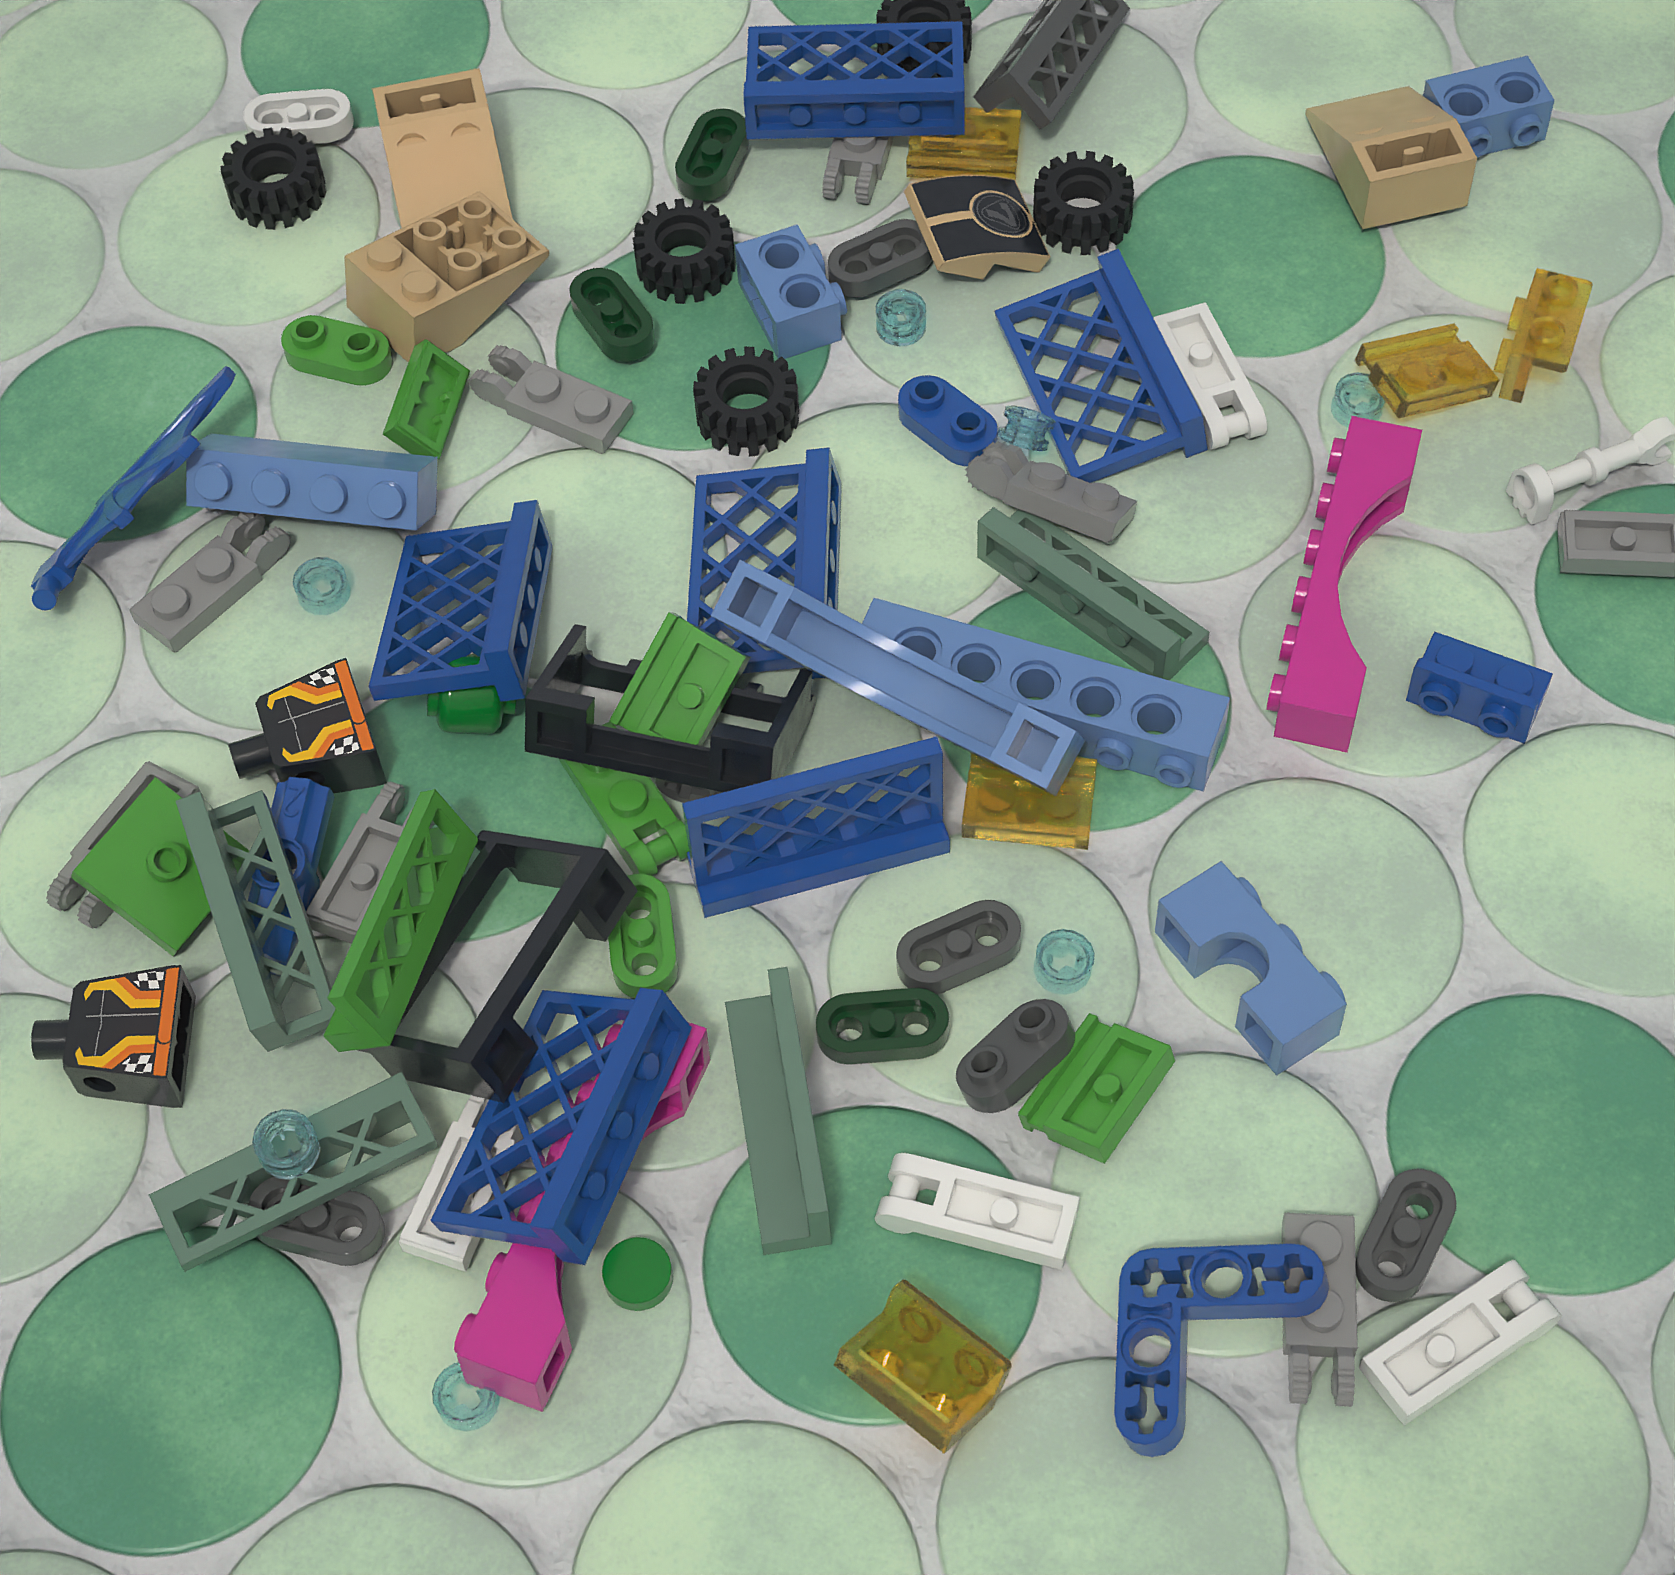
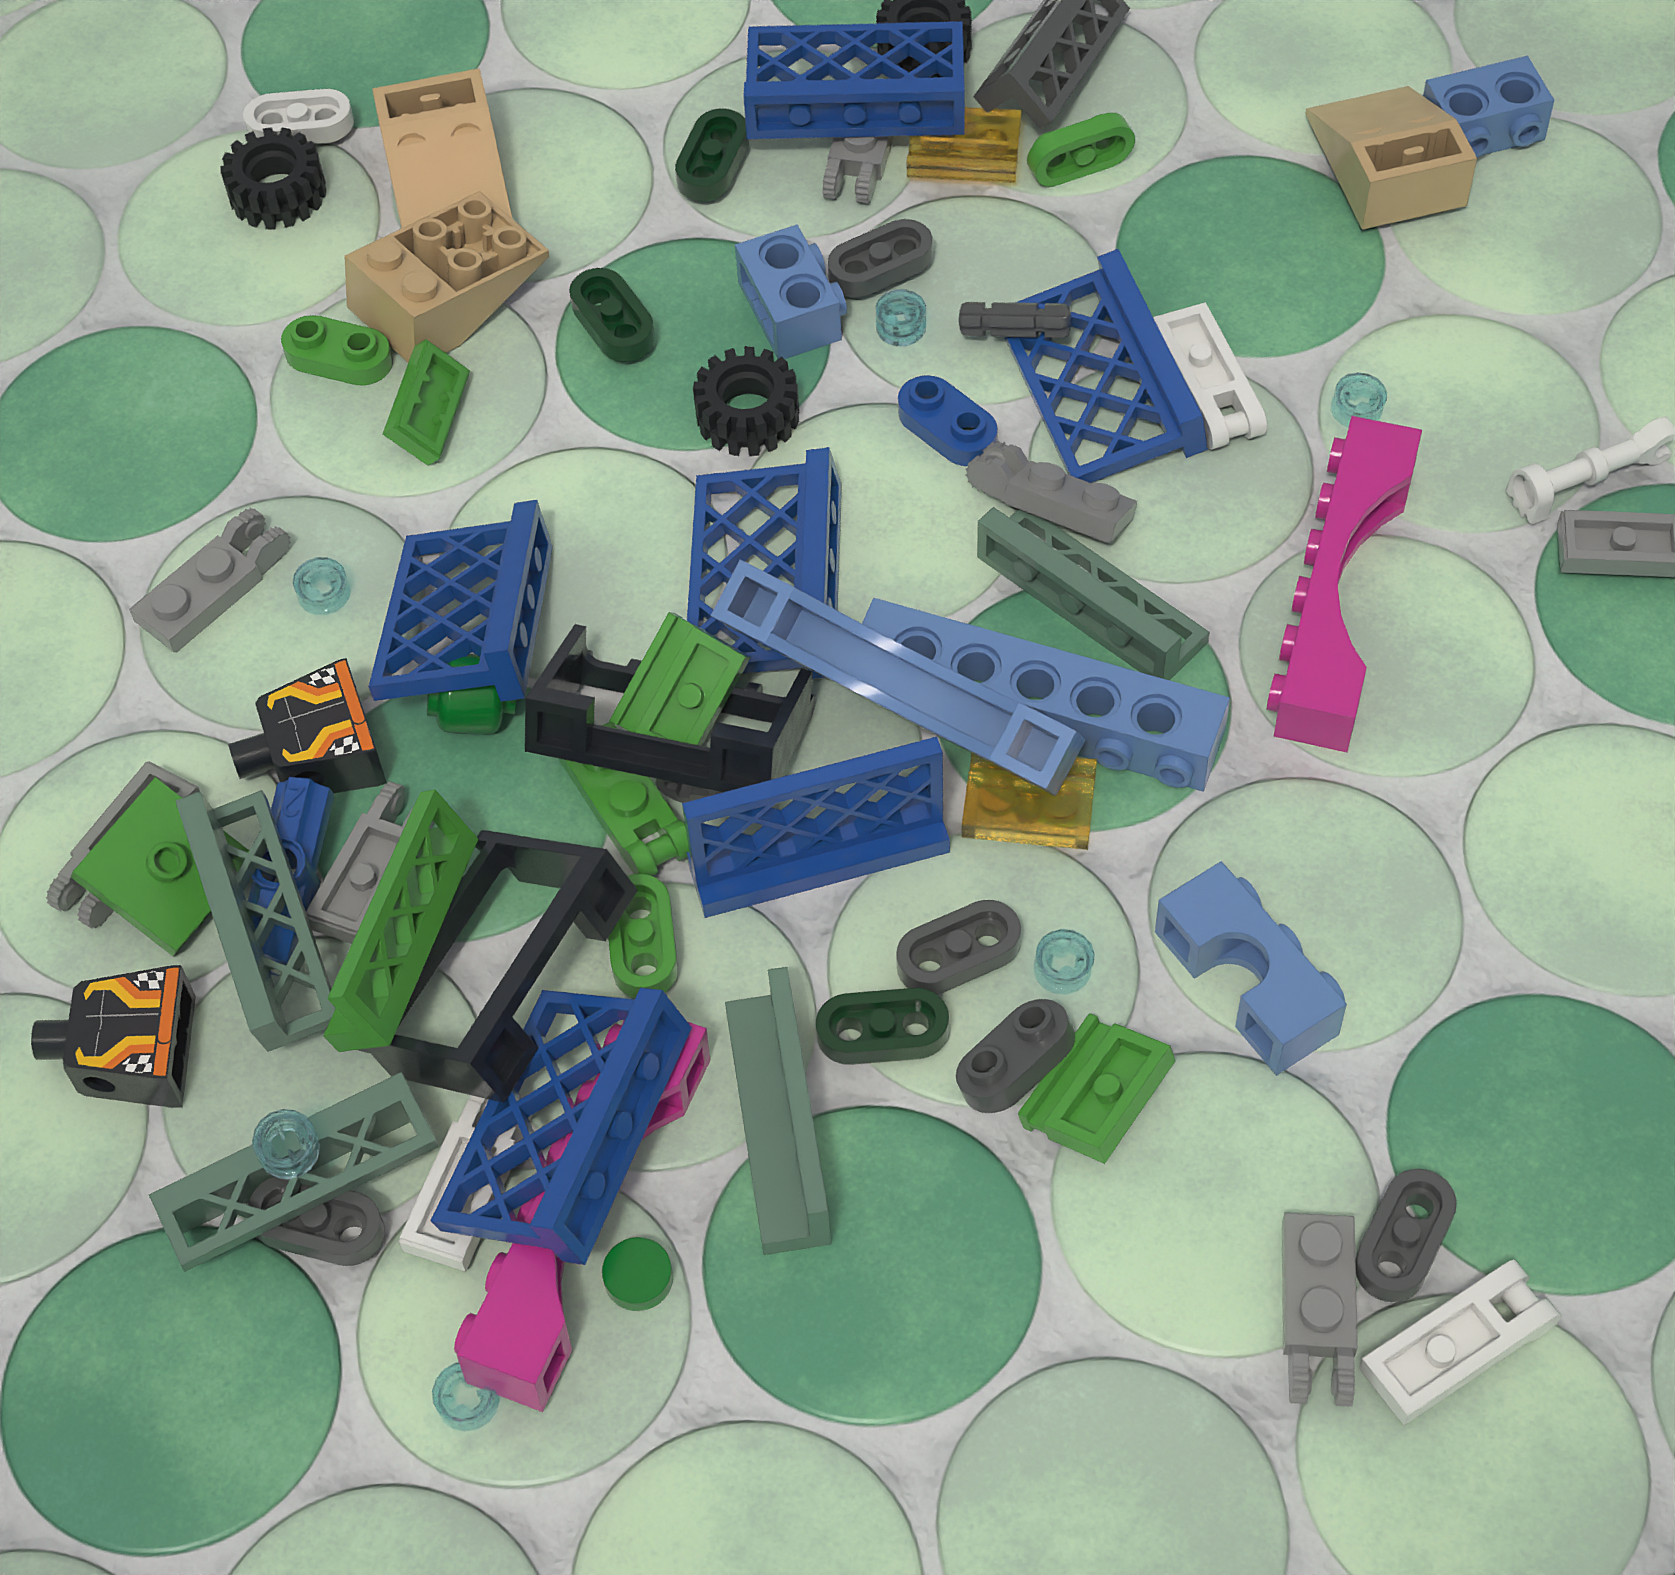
blue animal [31,366,236,611] -> none
medium blue brick [186,433,438,531] -> none
light grey hinge [469,344,634,454] -> none
black tyre [633,198,736,304] -> none
clear yellow bracket [834,1279,1012,1454] -> none
white plate [875,1153,1080,1270] -> none
black slope [904,175,1050,280] -> none
clear light blue bush [997,405,1056,451] -> none
black tyre [1033,151,1134,255] -> none
blue beam [1114,1243,1329,1457] -> none
clear yellow plate [1354,323,1500,418] -> none
blue bracket [1406,631,1553,744] -> none
clear yellow bracket [1494,268,1593,403] -> none
none -> dark grey axle [959,302,1072,338]
none -> bright green plate [1027,113,1135,187]

